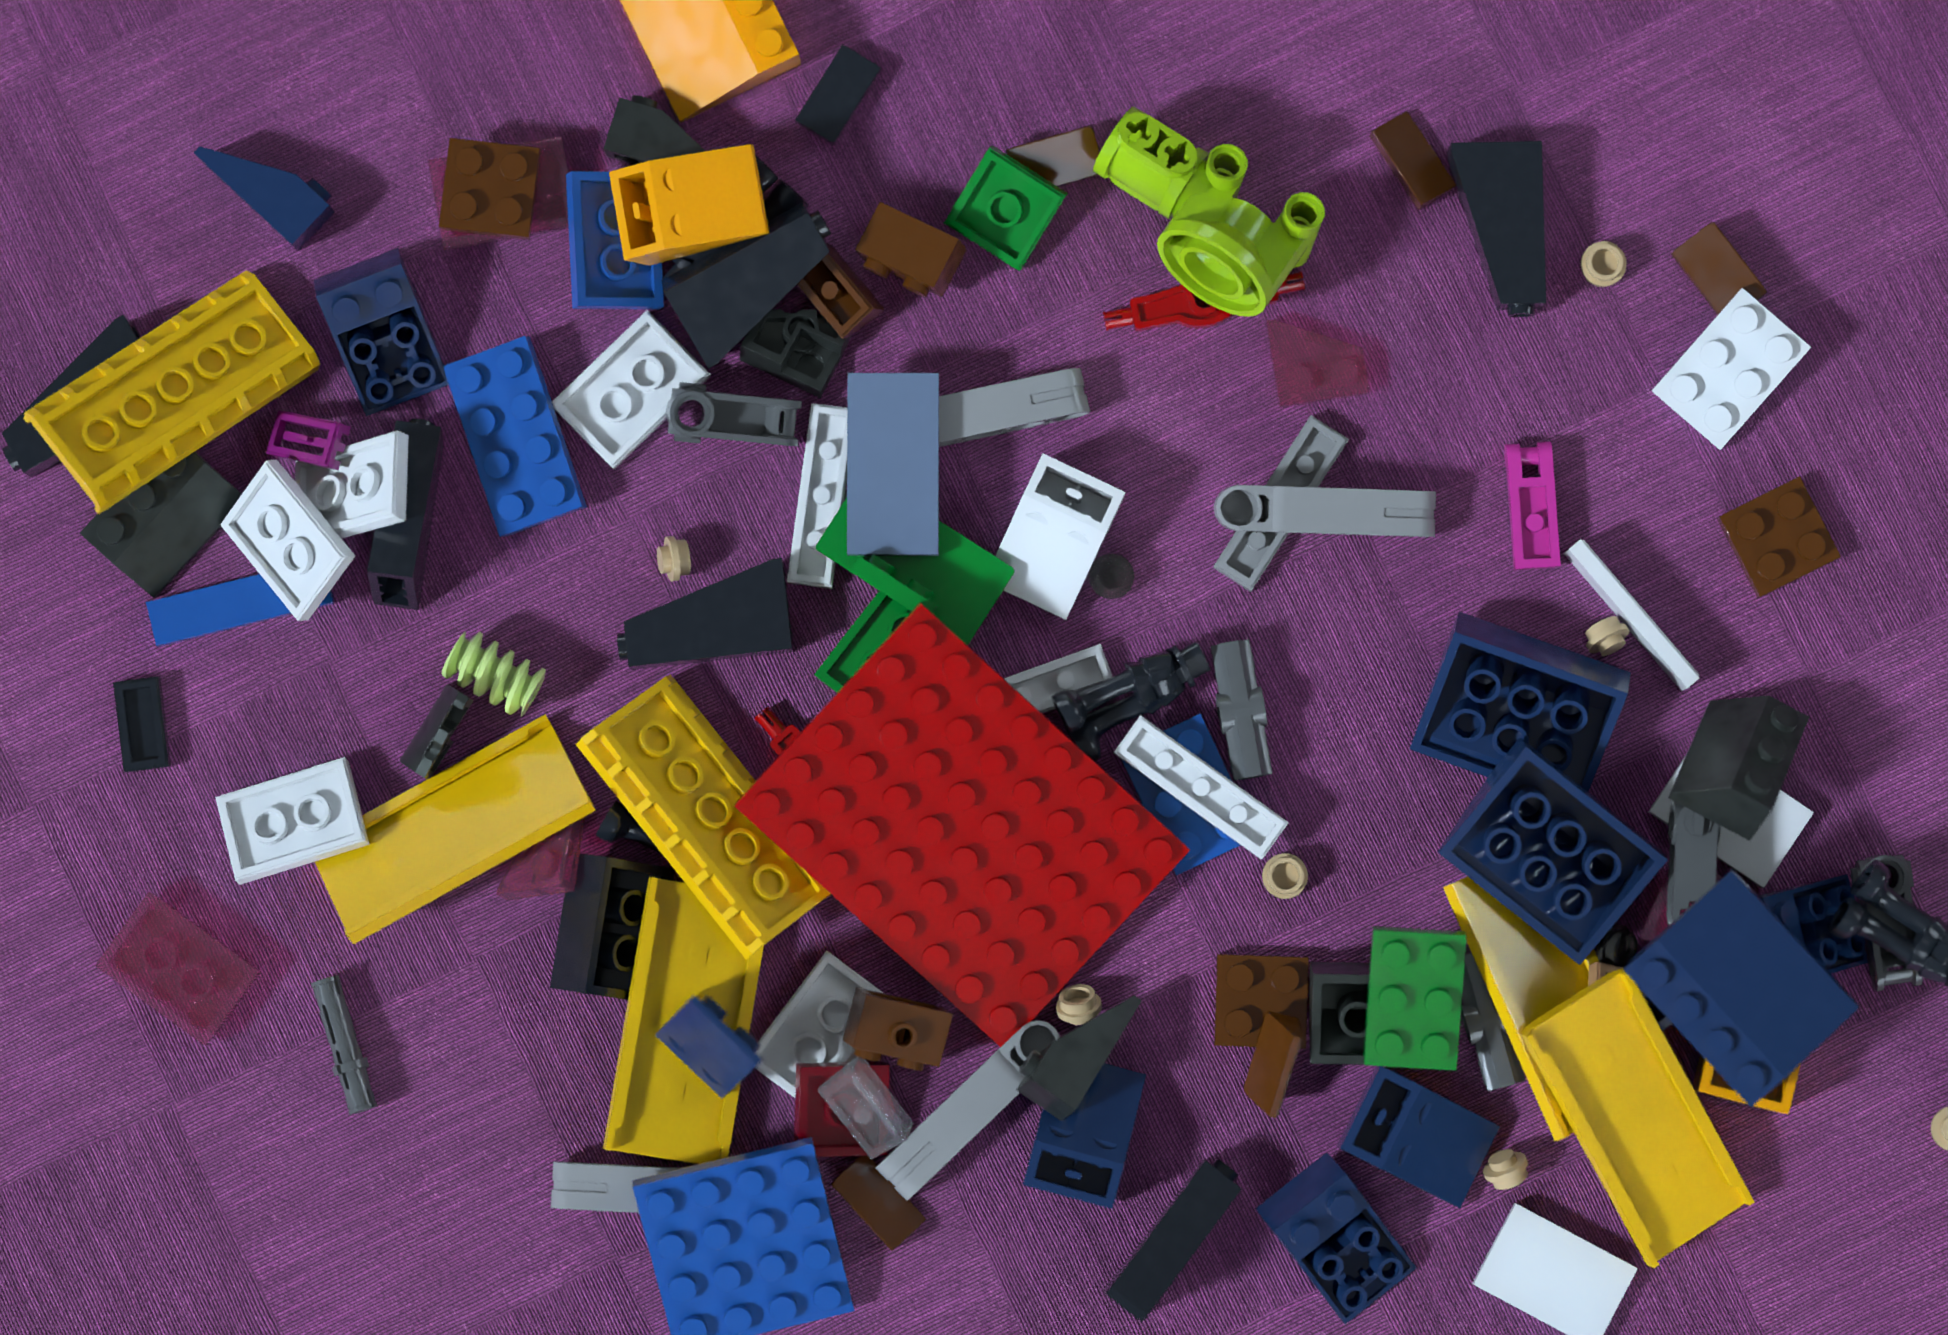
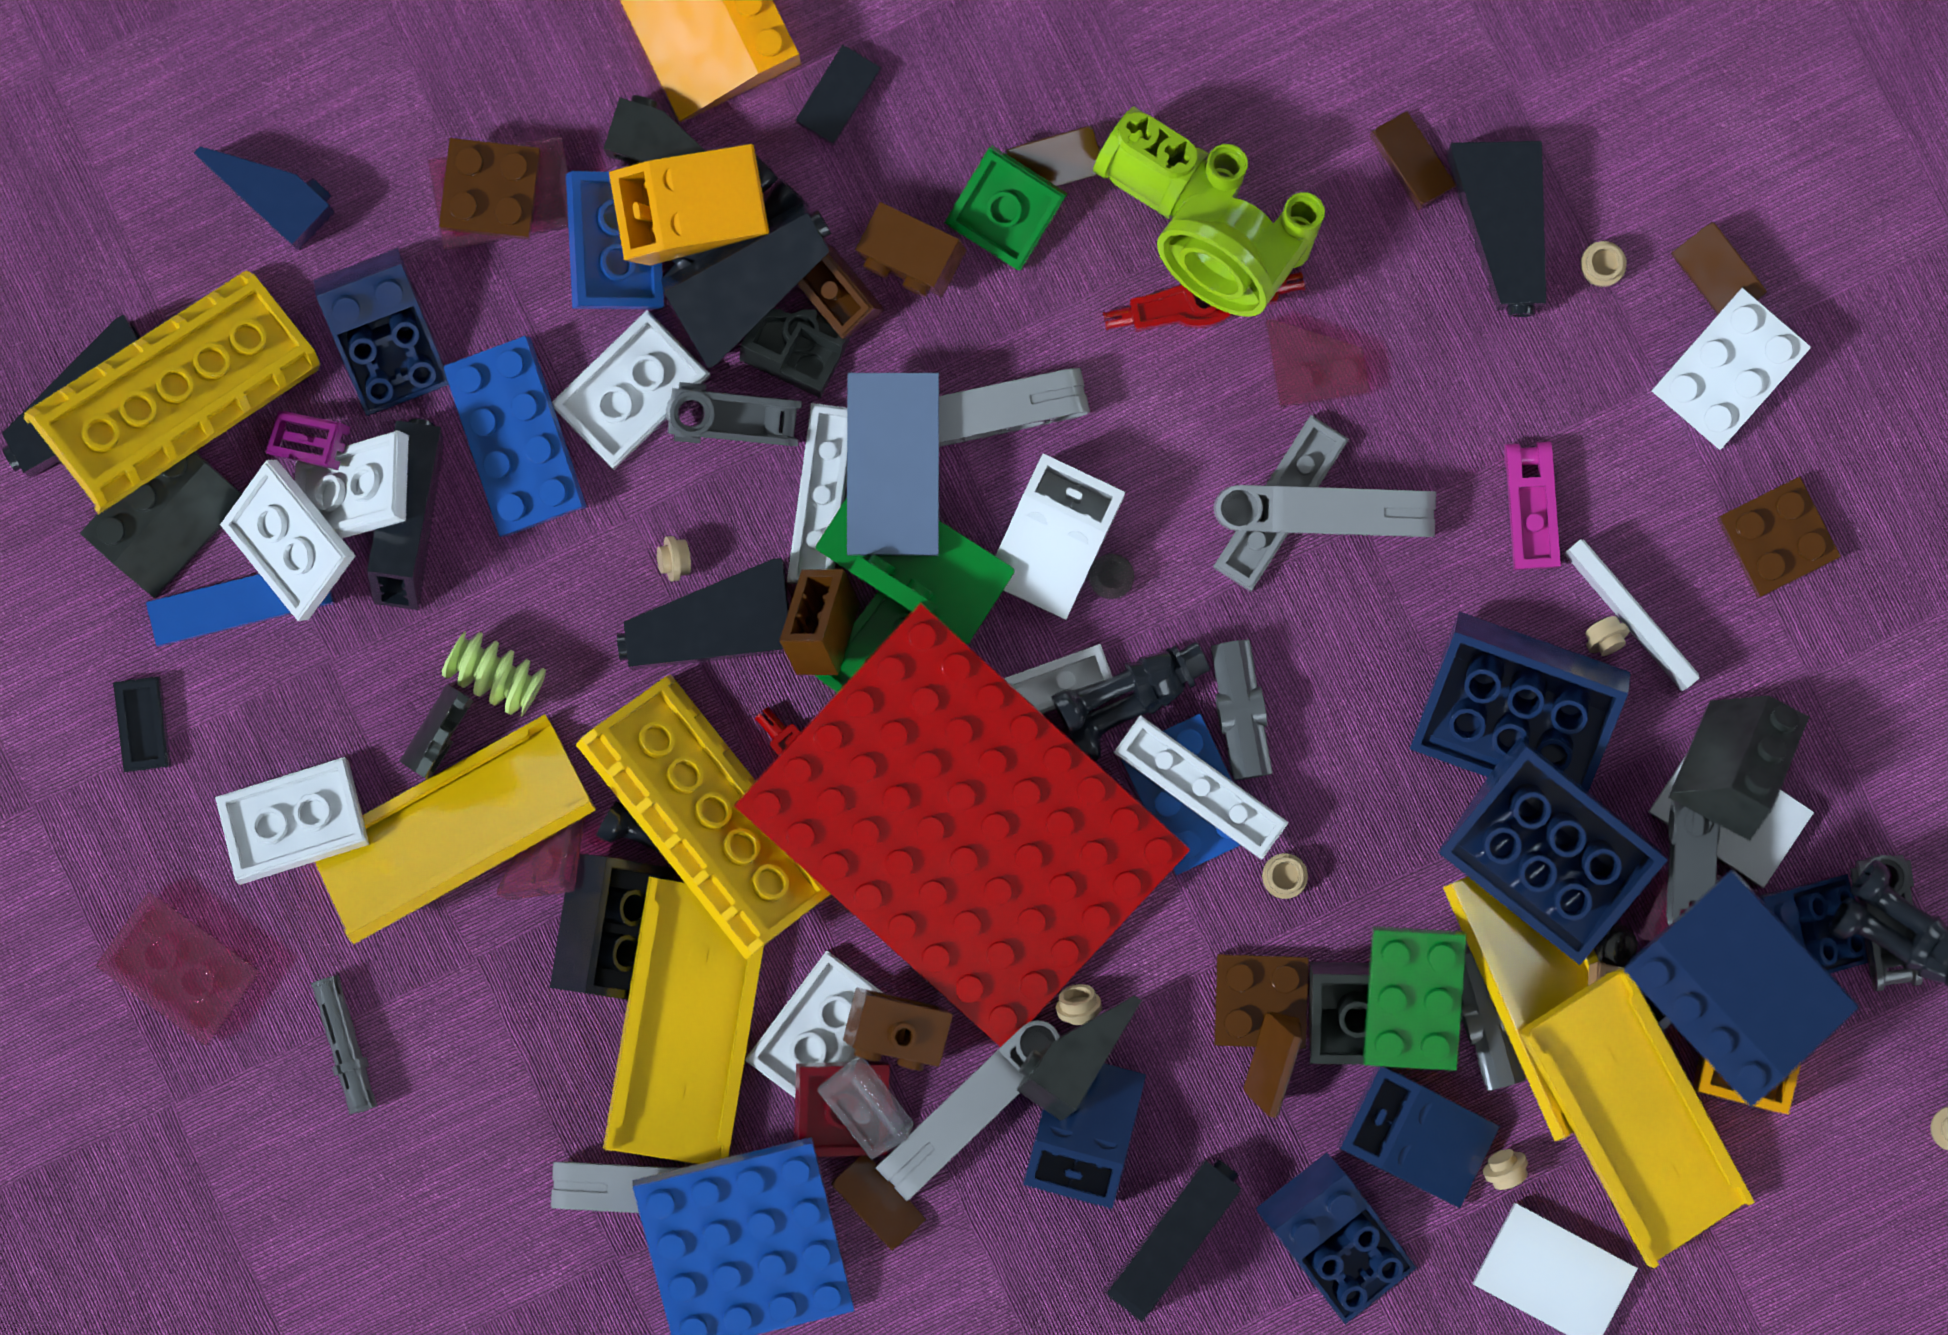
dark blue slope [655,994,762,1098] -> none
none -> reddish brown brick [779,569,860,675]

